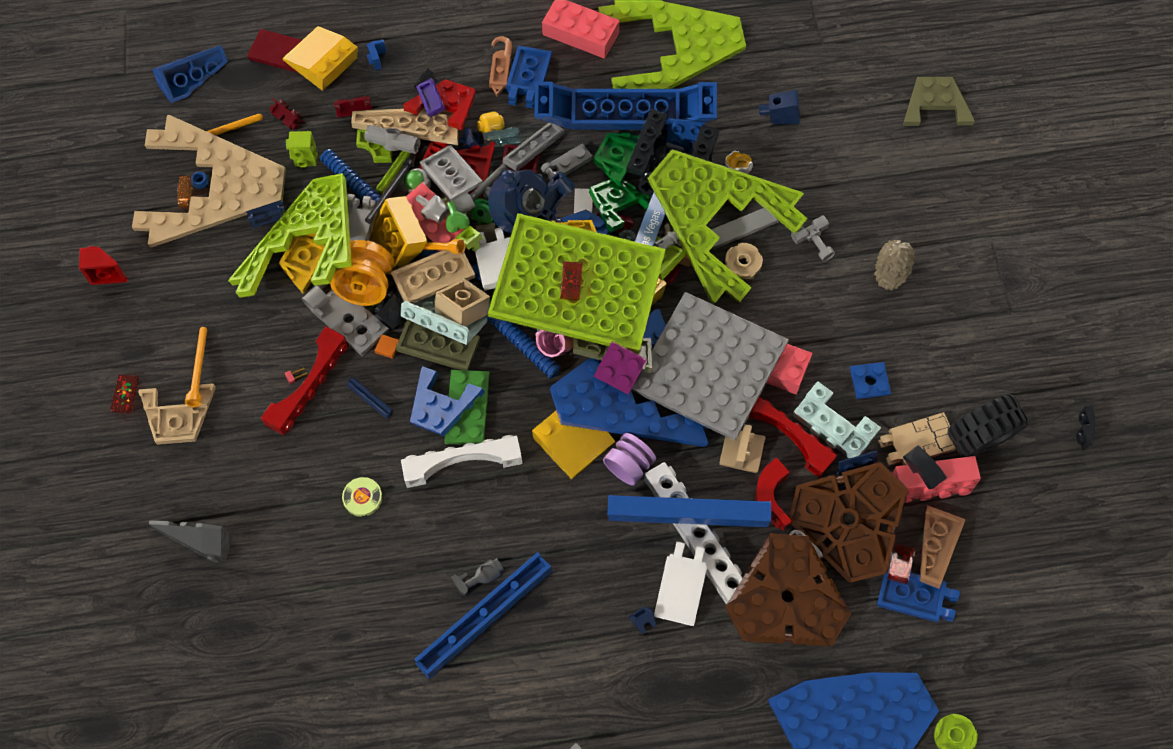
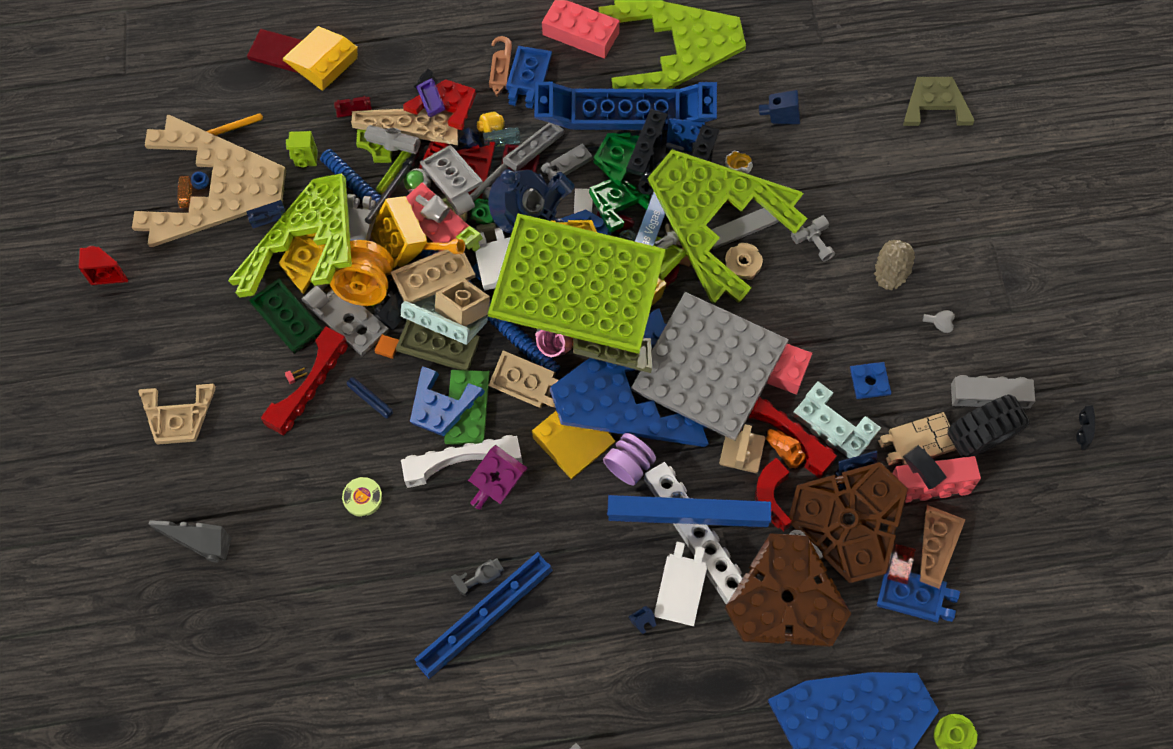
clear red tile [110,375,139,414] -> none
blue wedge [152,45,228,103] -> none
light orange piece [185,327,207,407] -> none
dark red hinge [269,98,305,130] -> none
blue bracket [367,39,386,70] -> none
bright green rock [446,201,470,233] -> none
clear red tile [560,261,583,301] -> none
magenta plate [594,341,647,394] -> none
none -> dark green plate [249,279,323,354]
none -> magenta brick [468,445,527,510]
none -> tan tile [488,350,559,408]
none -> orange rock [766,429,805,468]
none -> light grey rock [923,310,955,333]
none -> light grey brick [951,375,1035,408]

